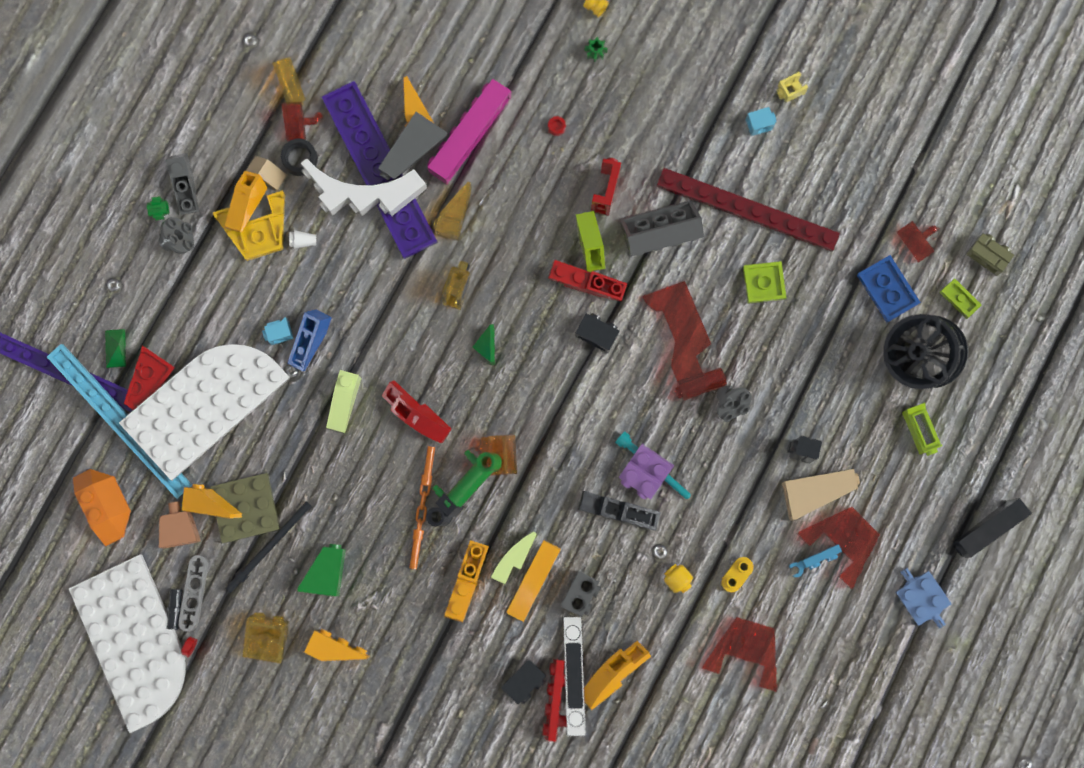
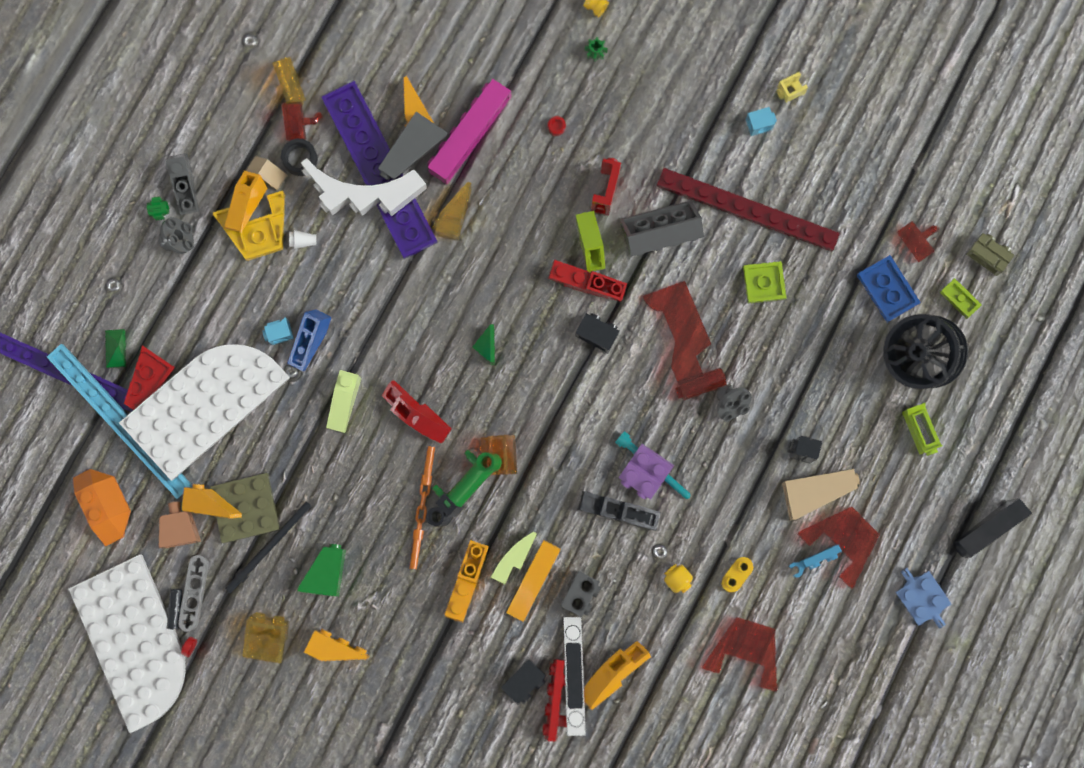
clear yellow torso [442,261,470,310] -> none

